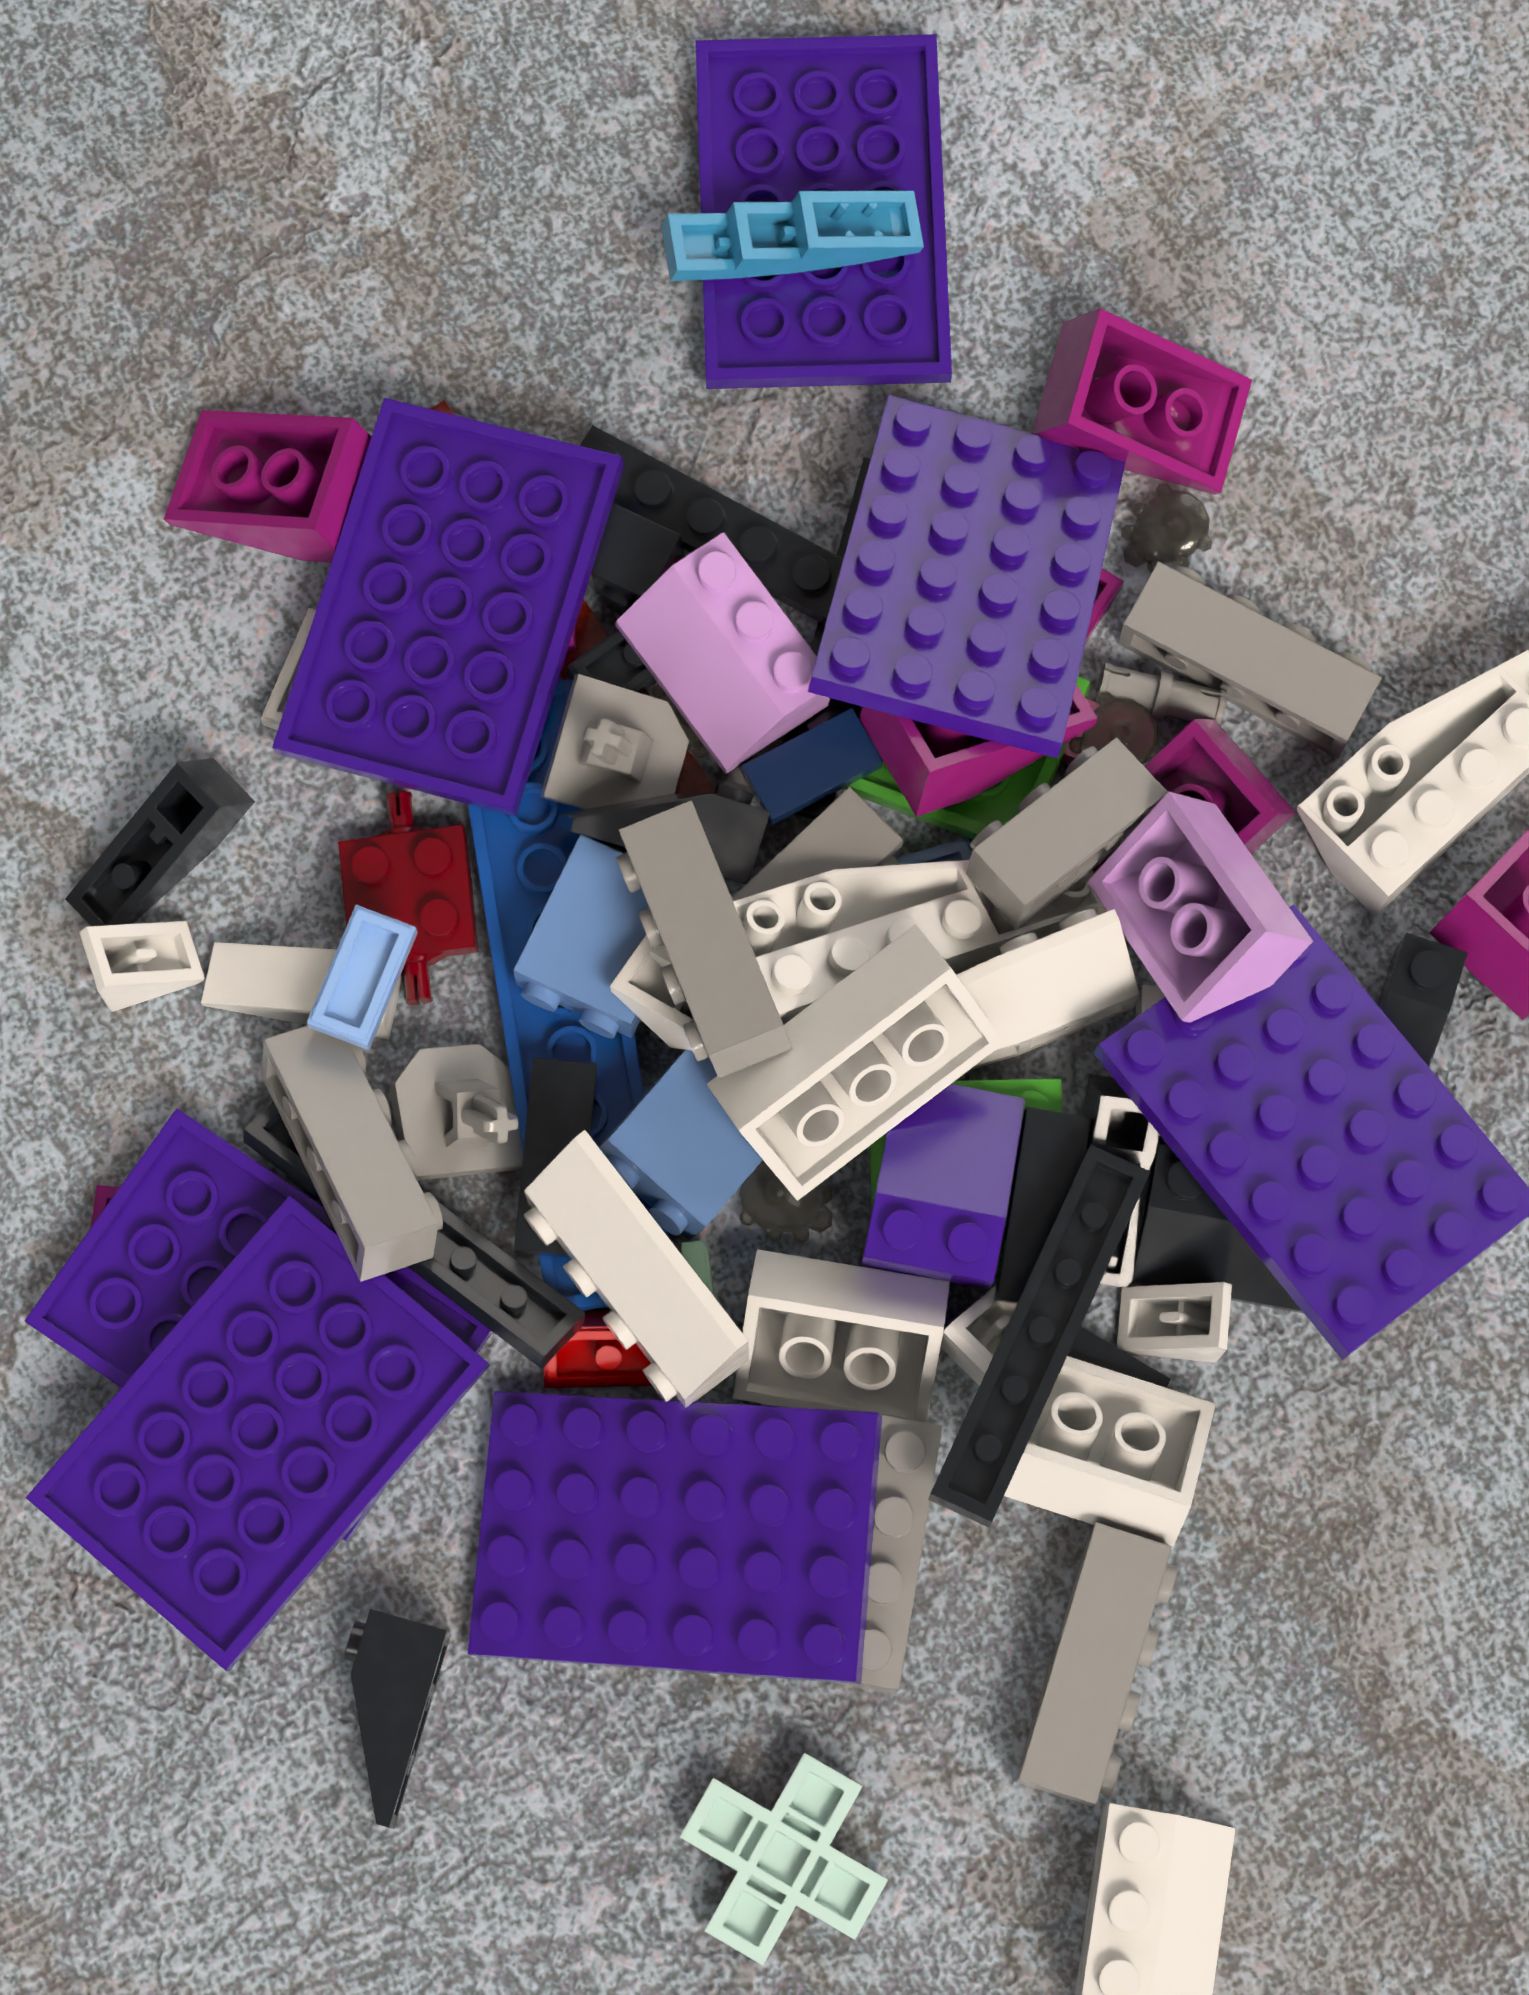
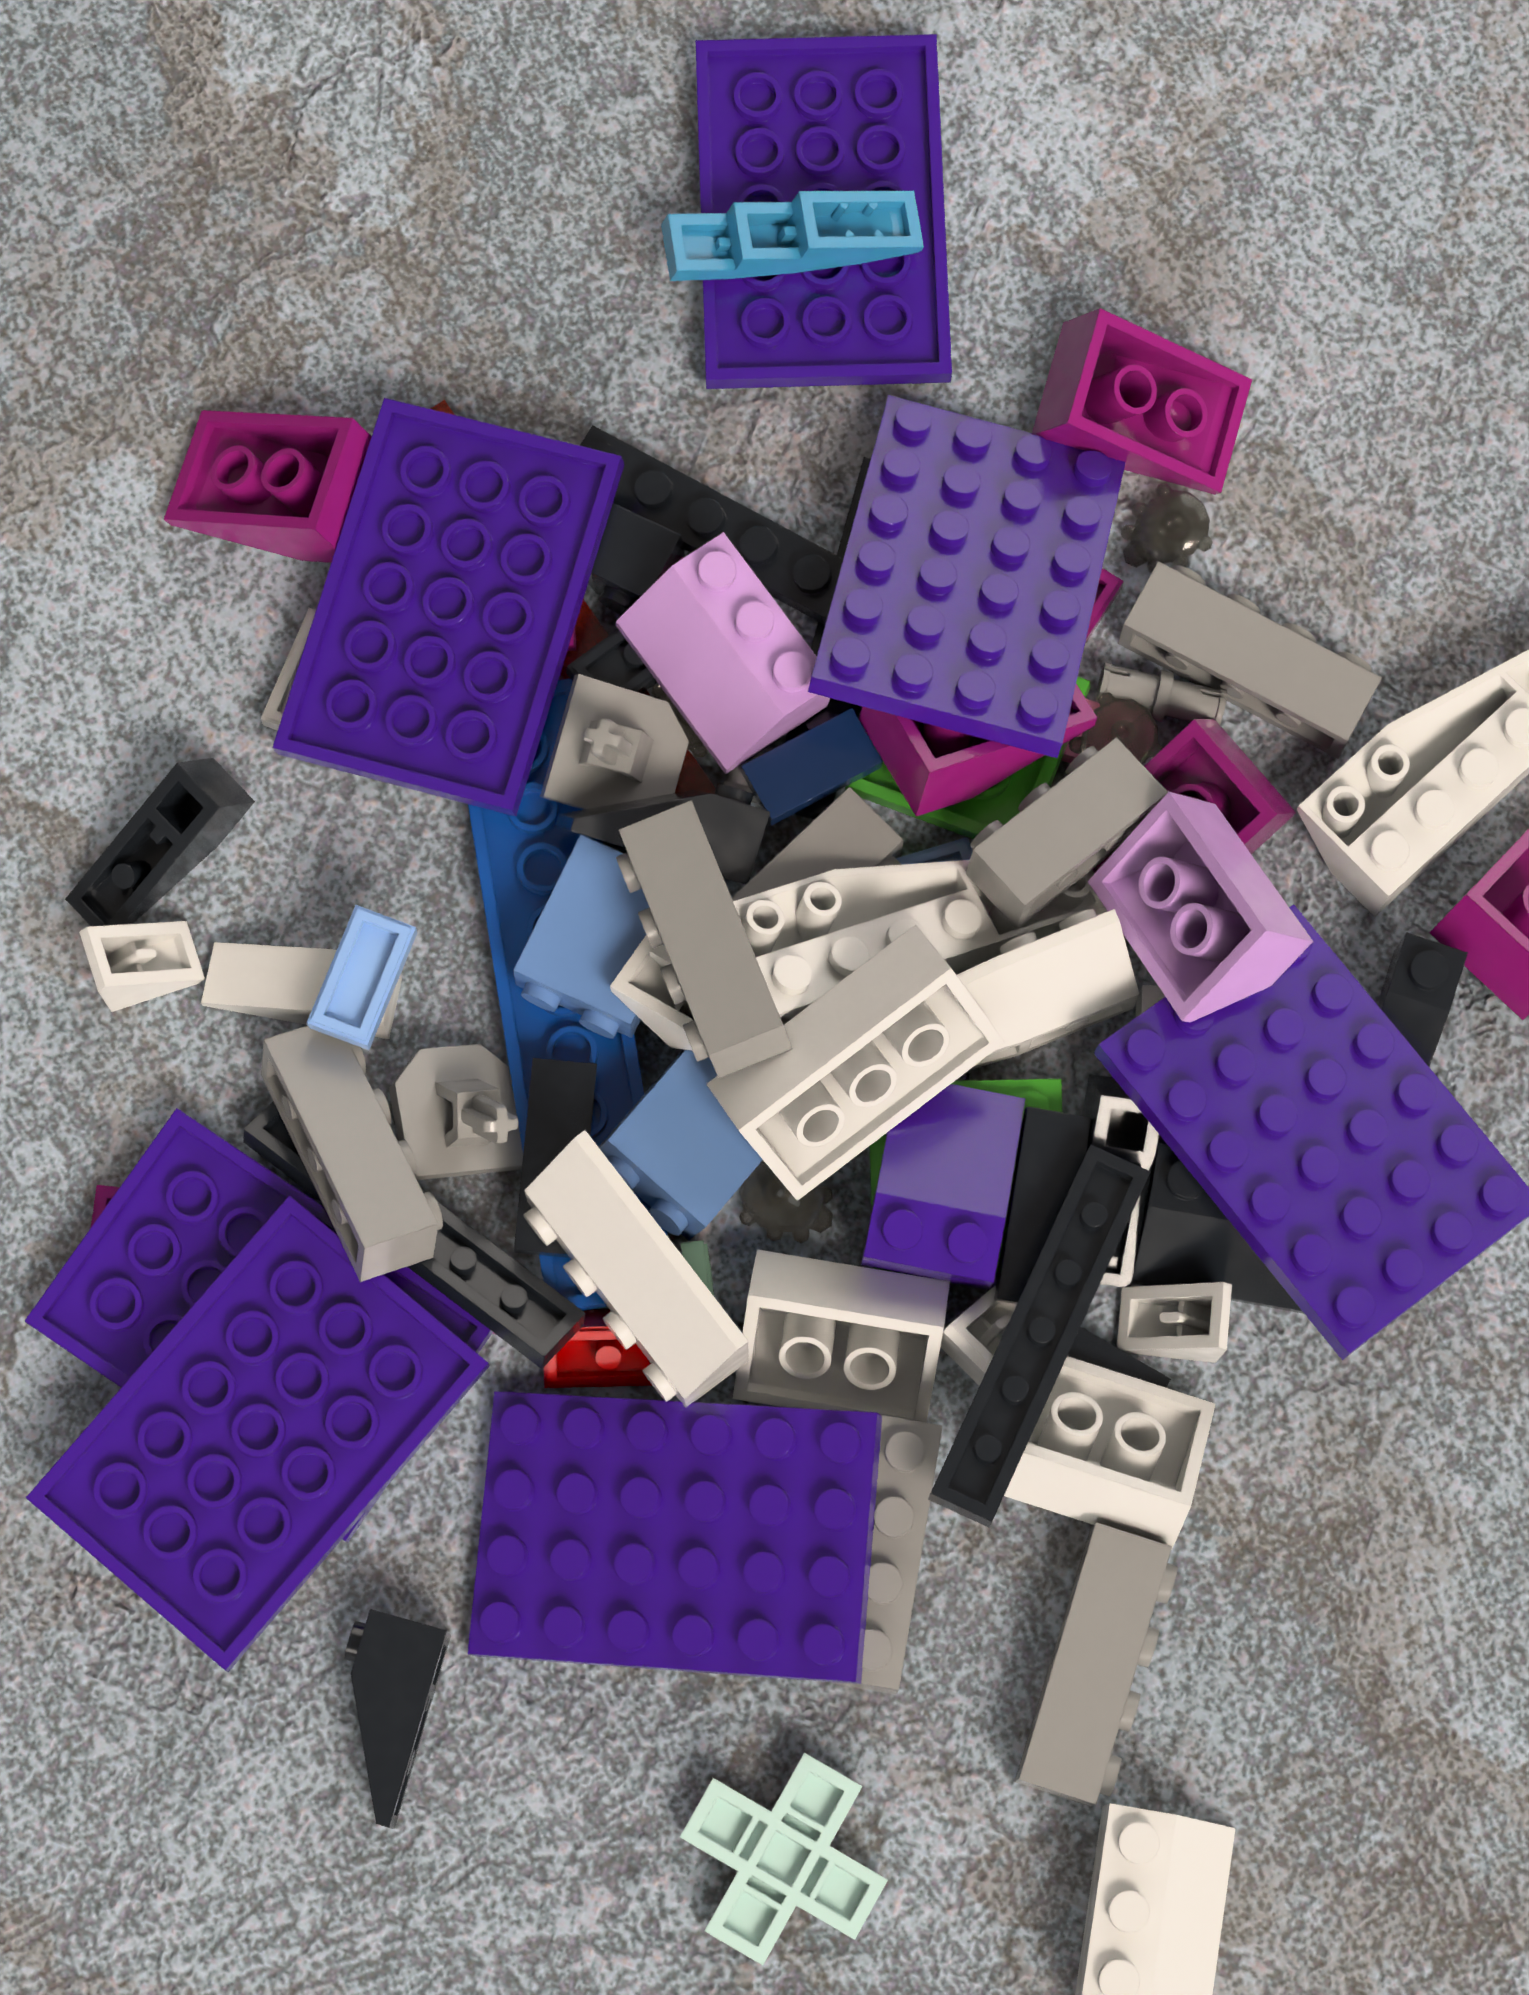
dark red plate [338,791,479,1005] -> none

